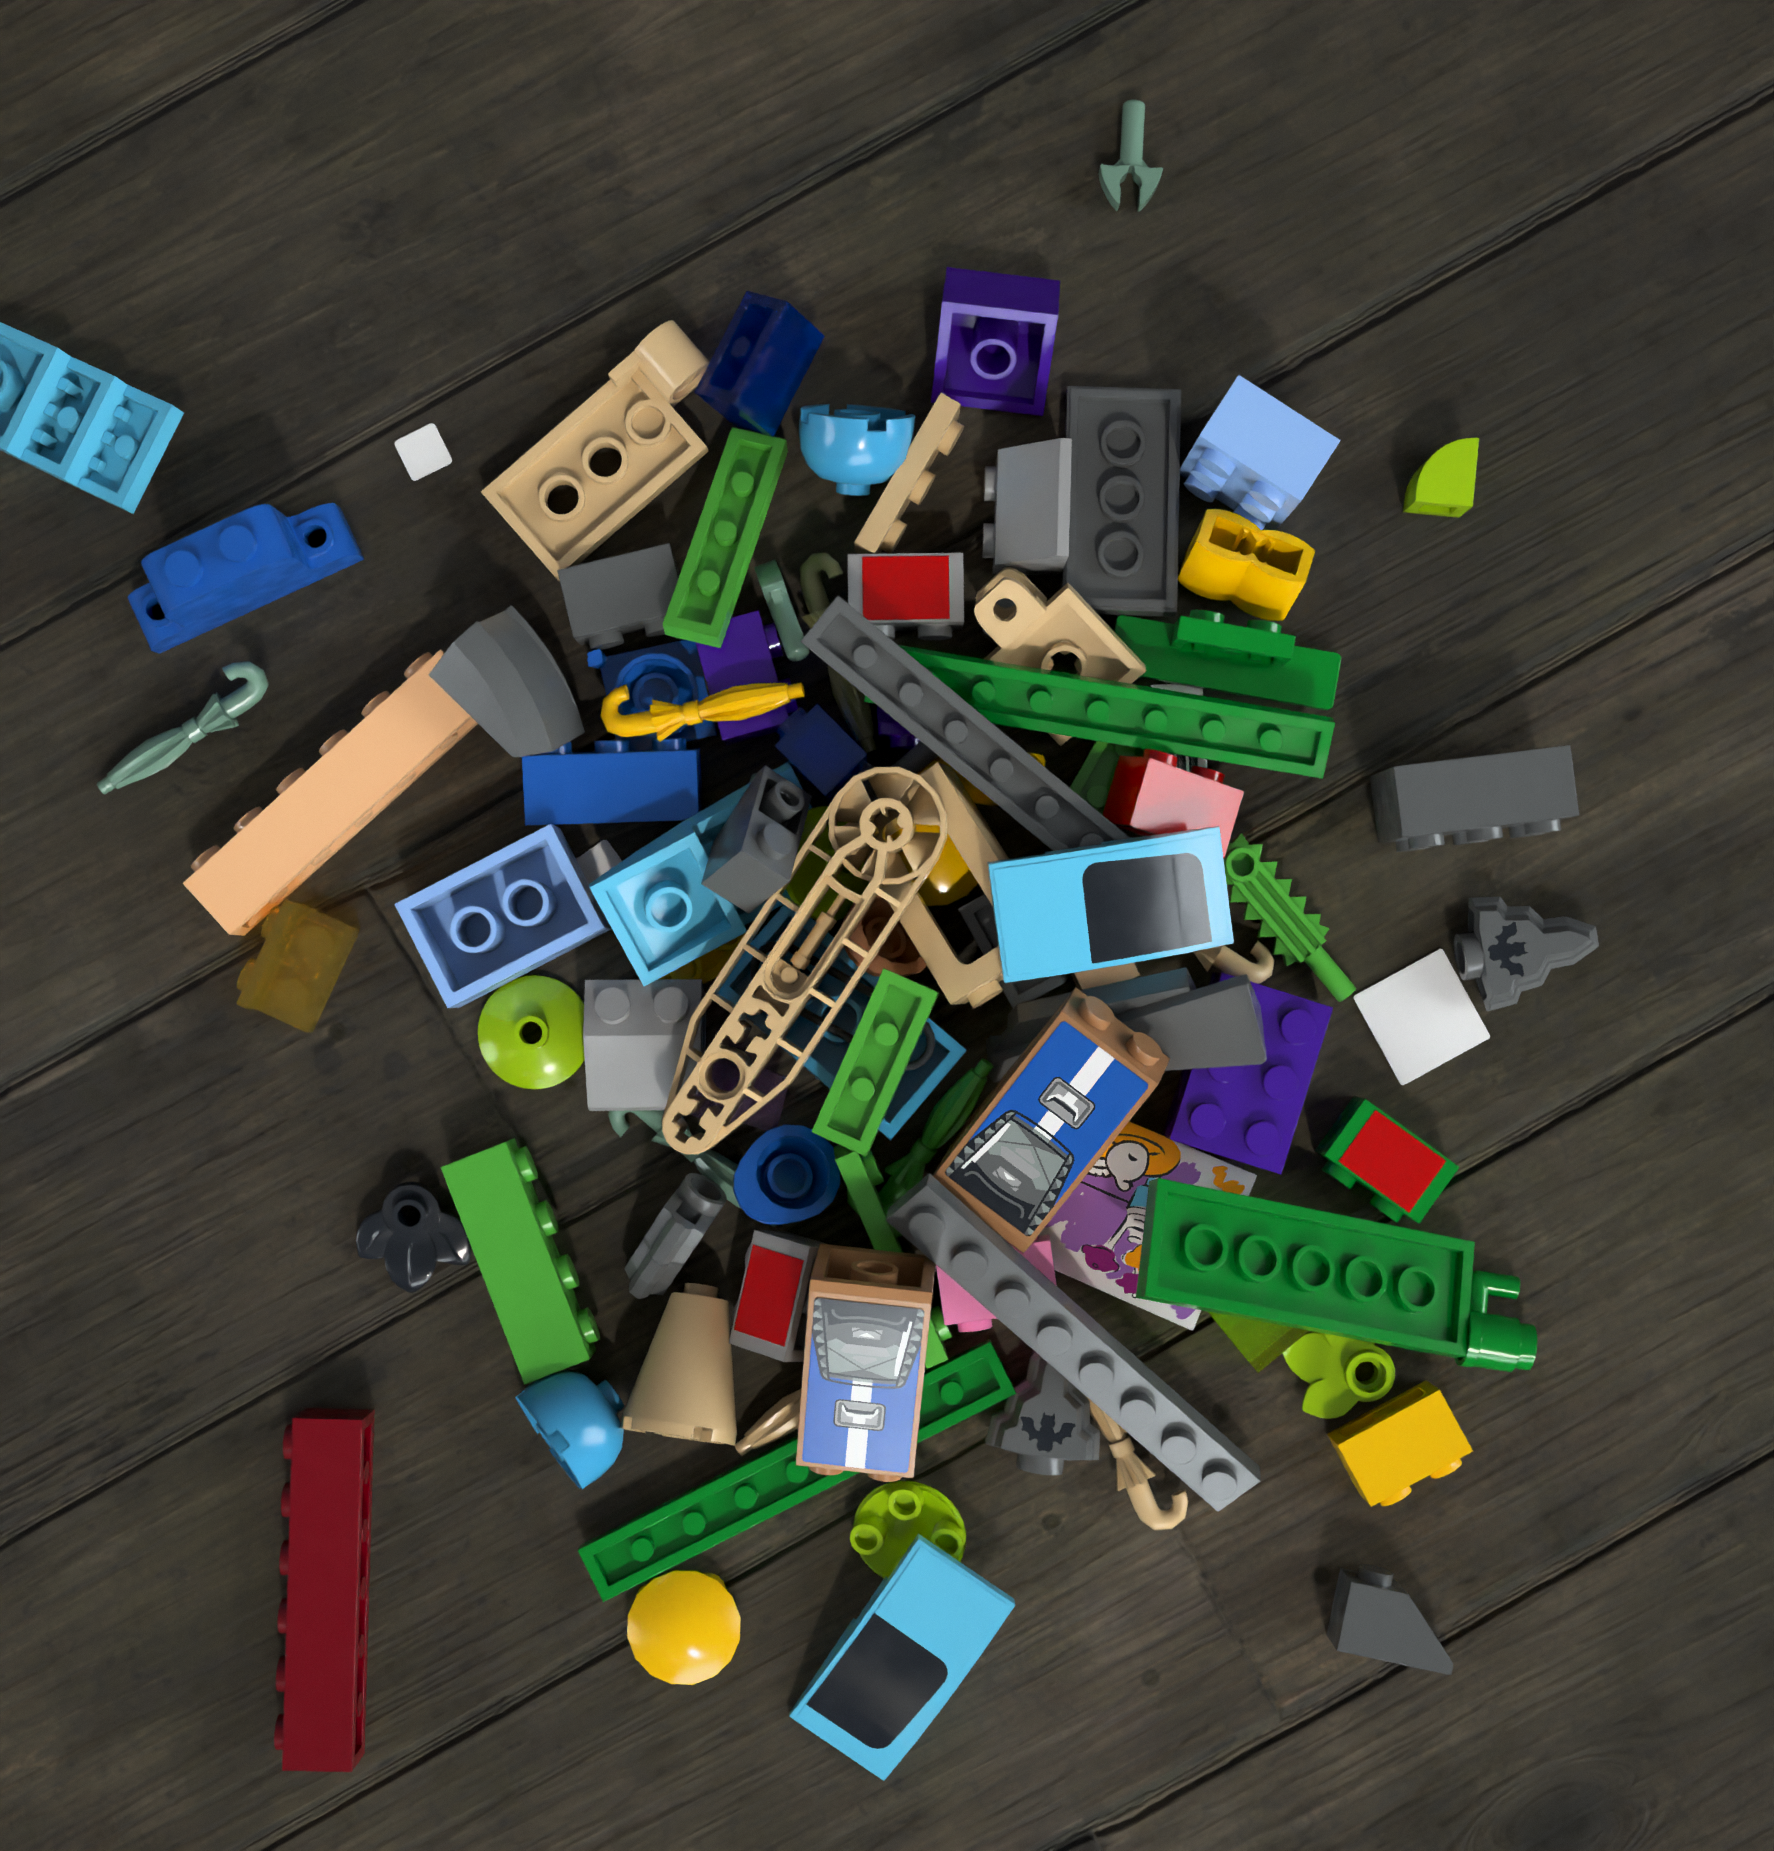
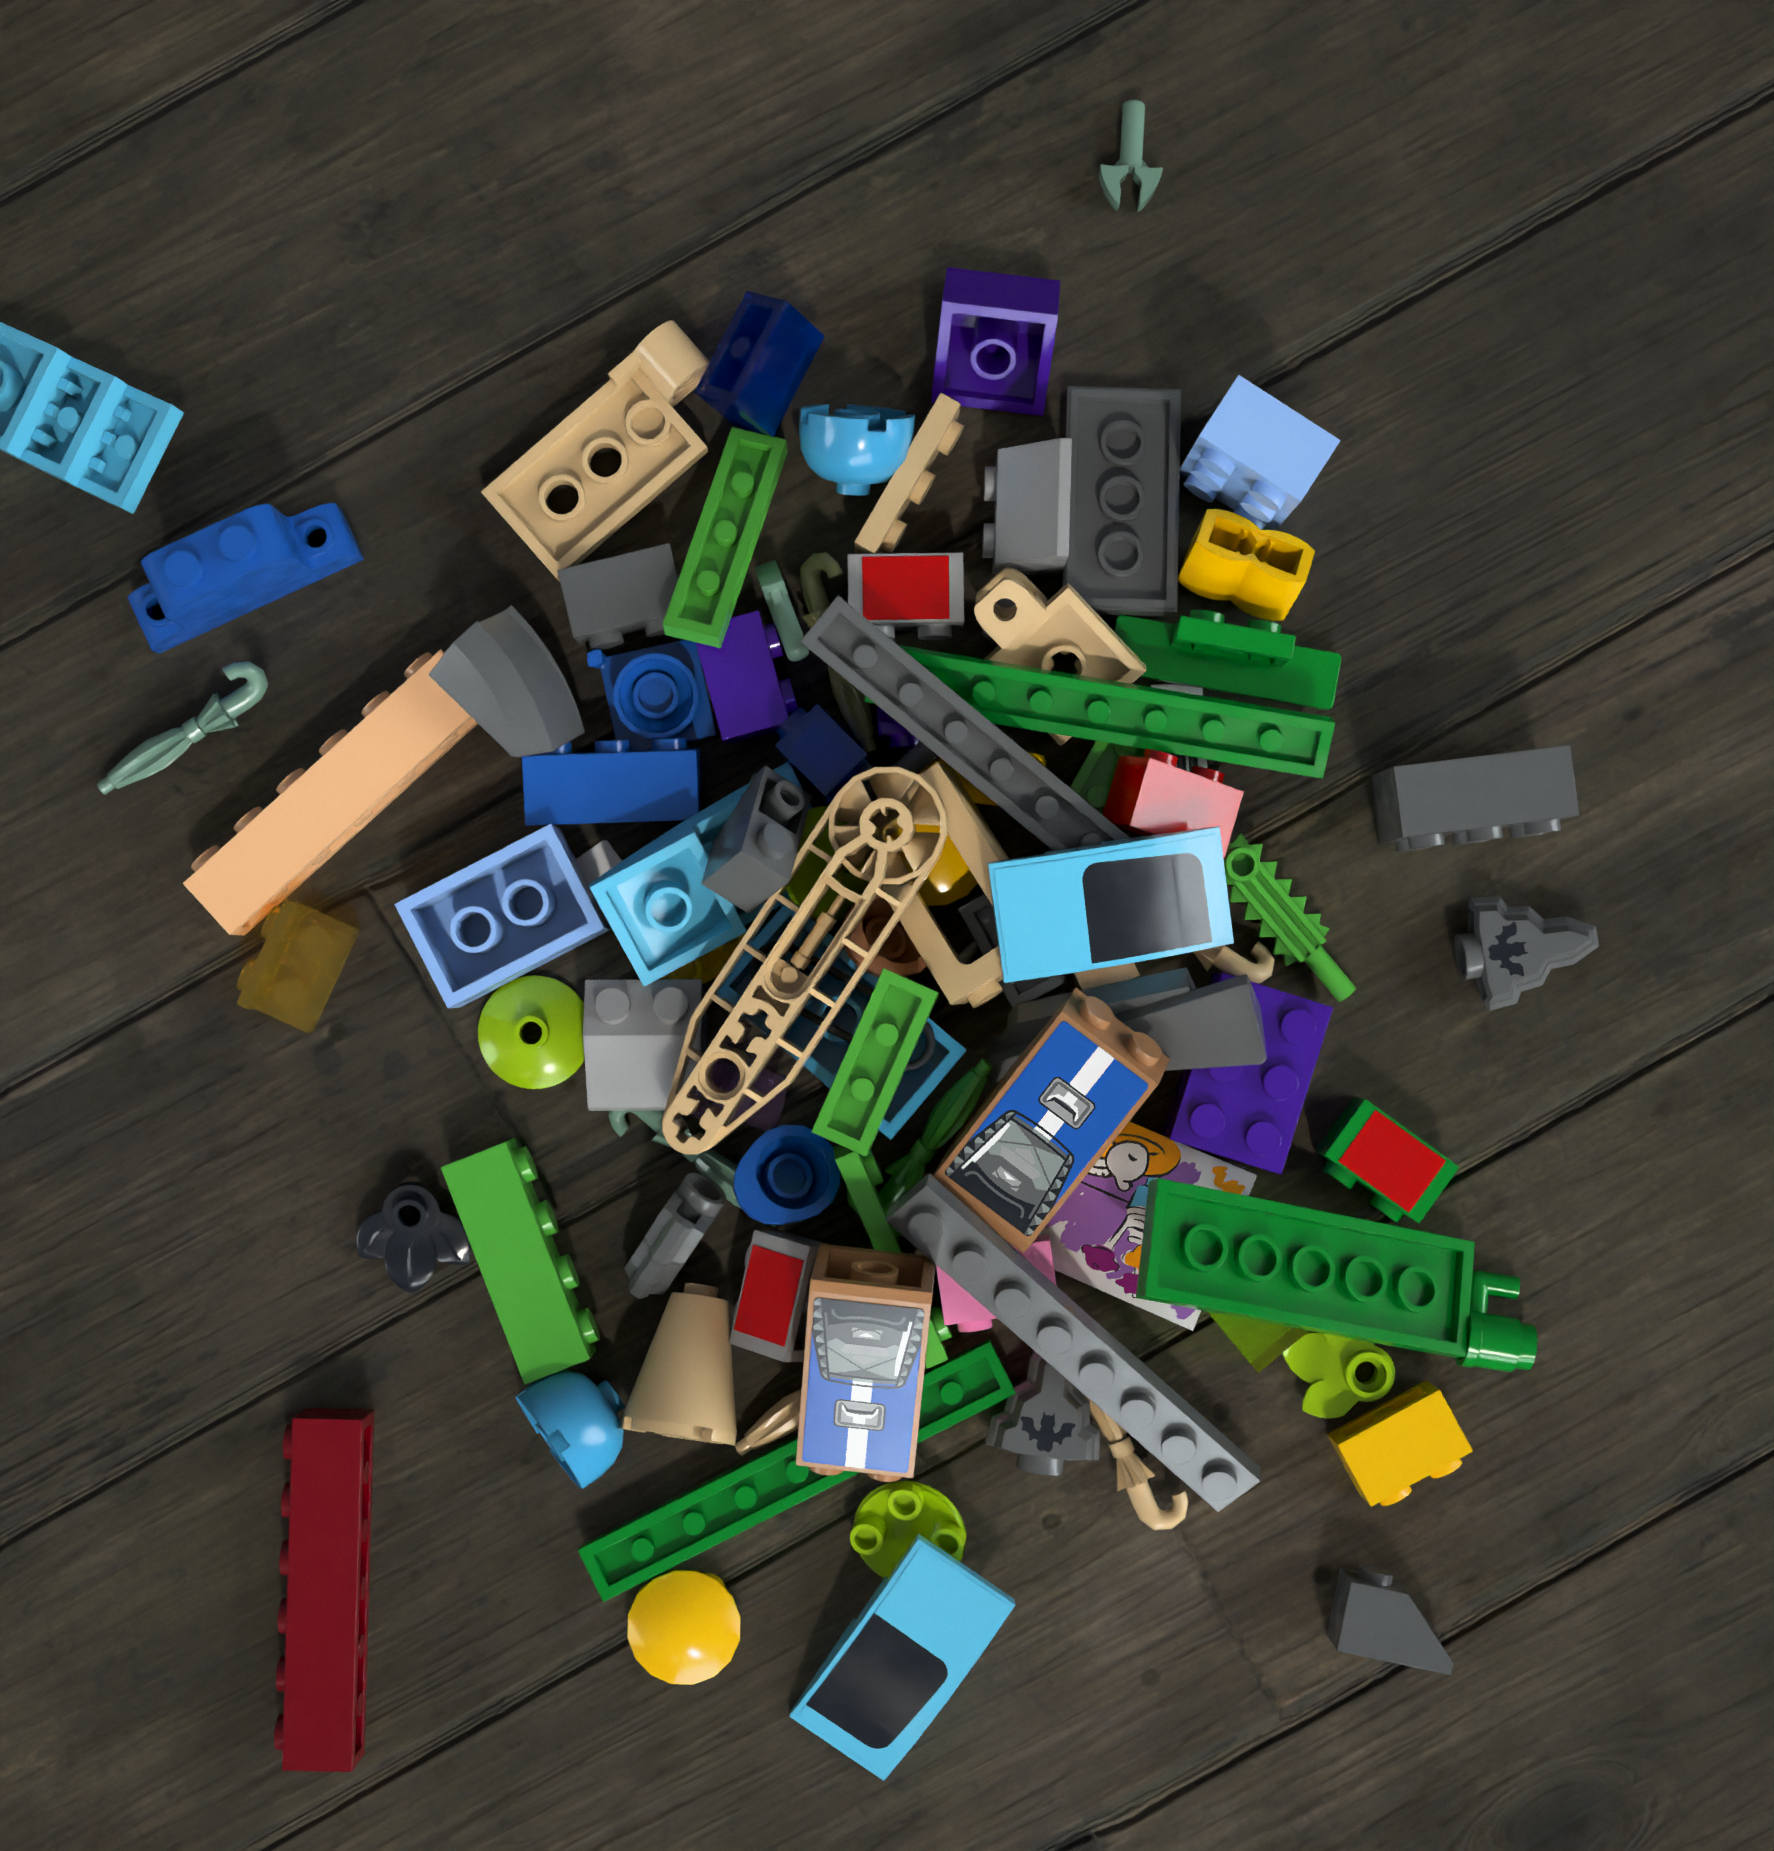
white sticker [394,423,452,481] -> none
yellow piece [600,682,805,742] -> none
white sticker [1353,949,1490,1085] -> none
lime brick [1403,438,1479,518] -> none

